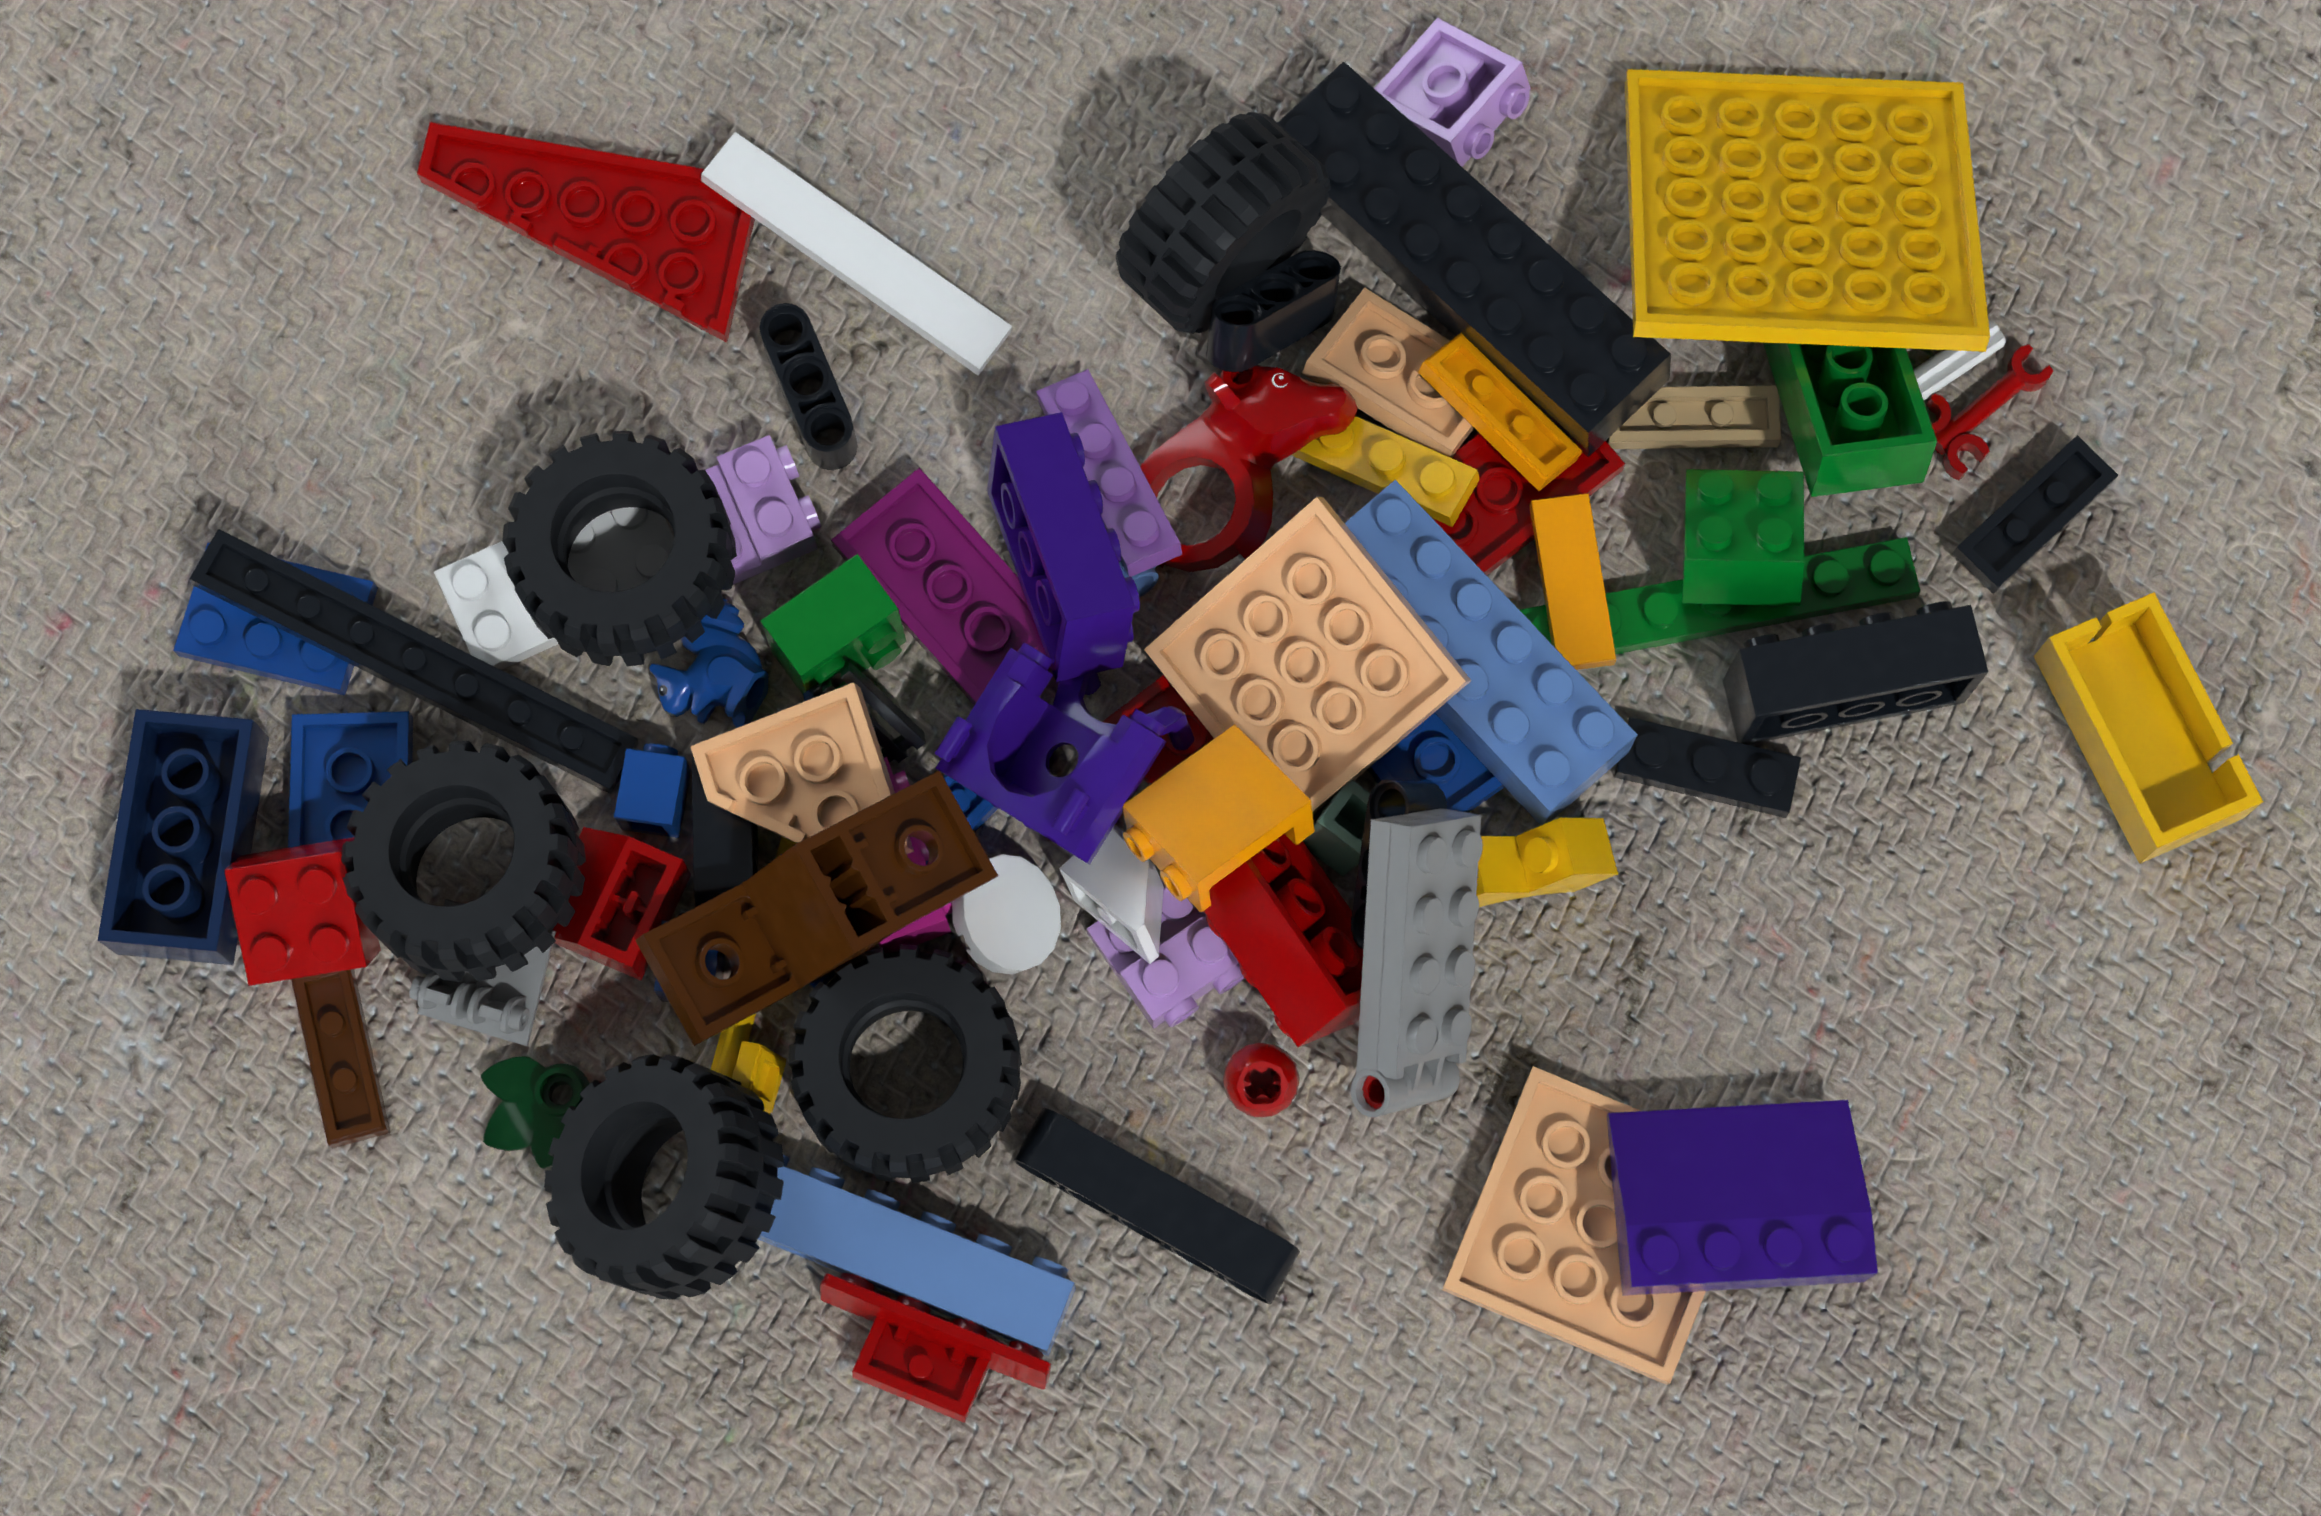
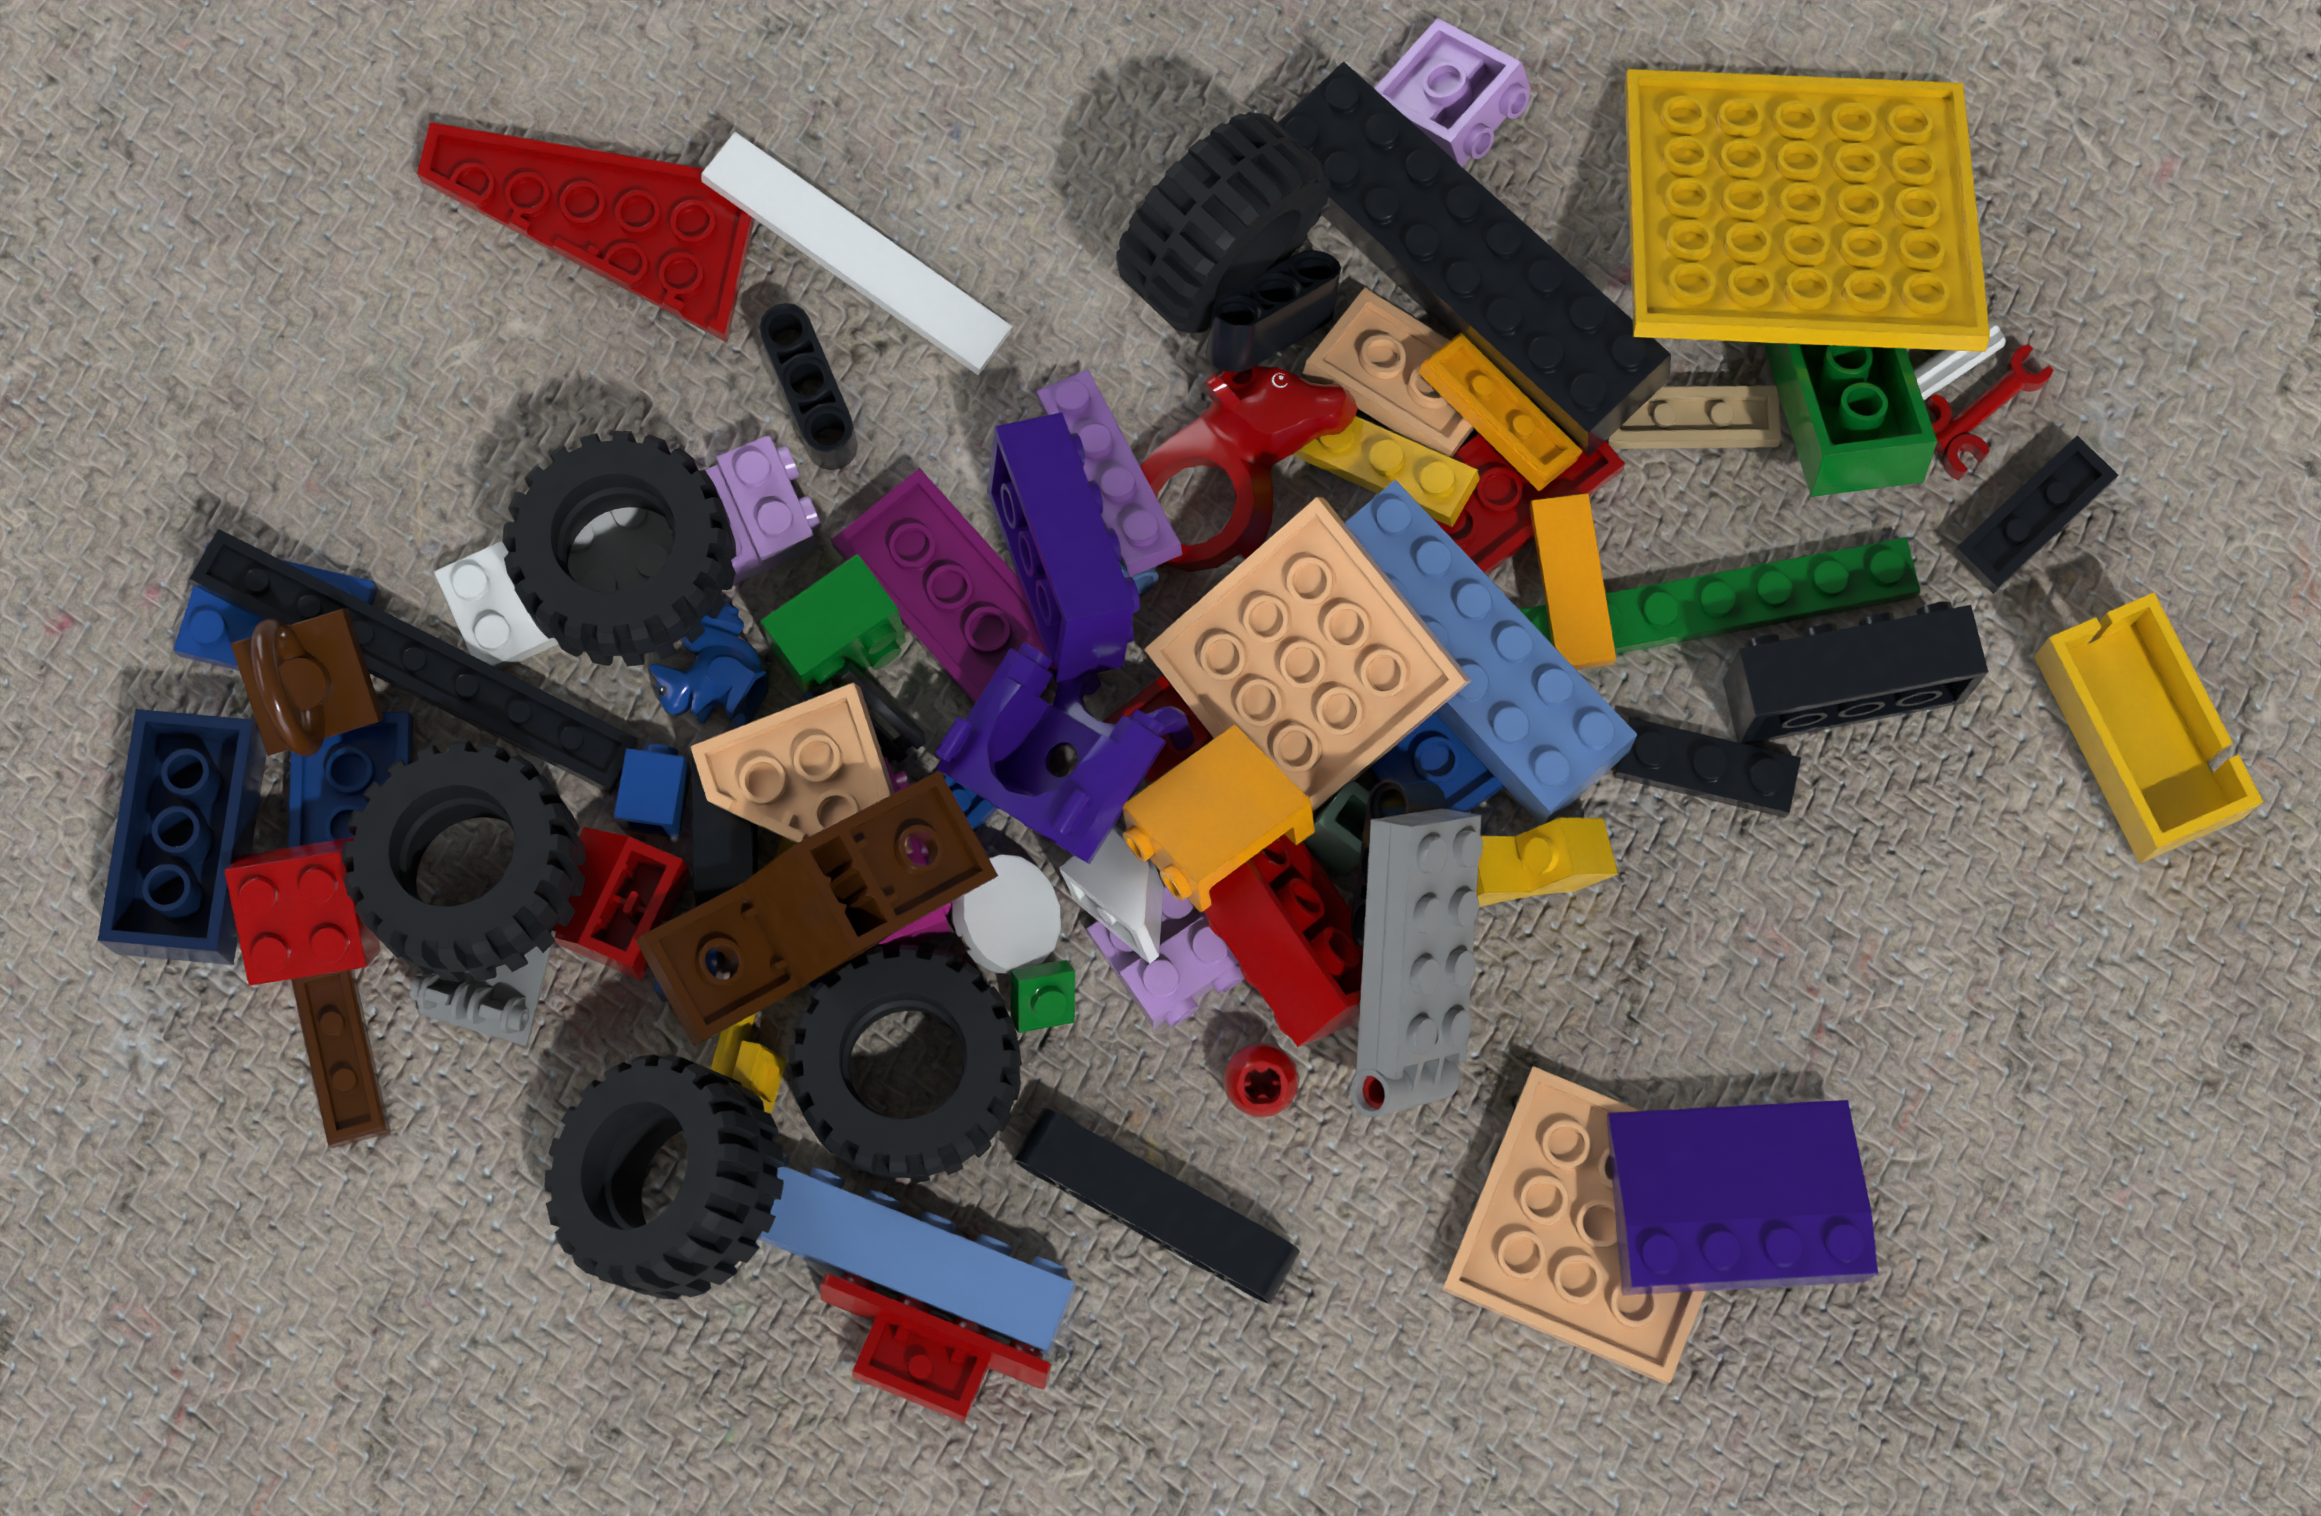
dark green plate [480,1056,590,1169] -> none
green brick [1682,469,1804,606] -> none
none -> reddish brown tile [231,608,384,757]
none -> green plate [1010,960,1075,1033]

